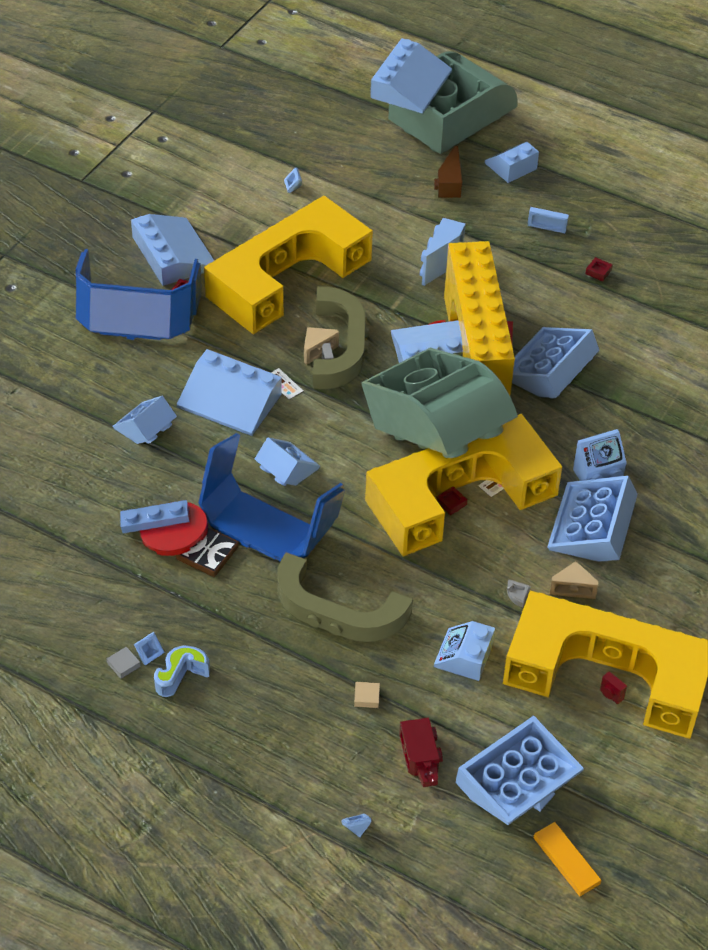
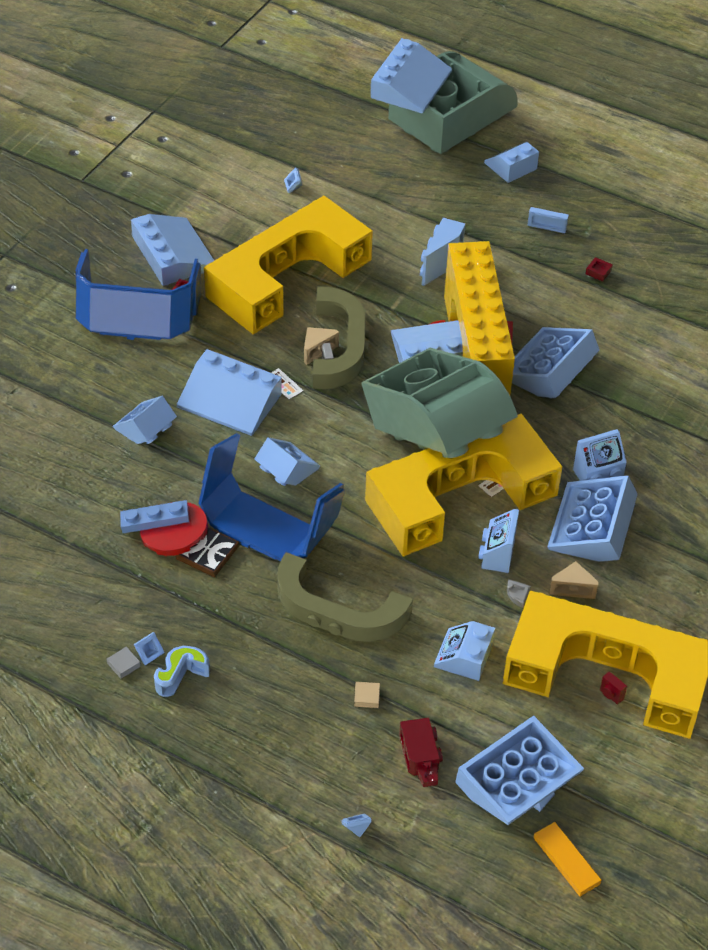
reddish brown slope [434,146,462,198] -> none
dark red plate [436,486,468,516] -> none
none -> light blue slope [478,509,519,573]

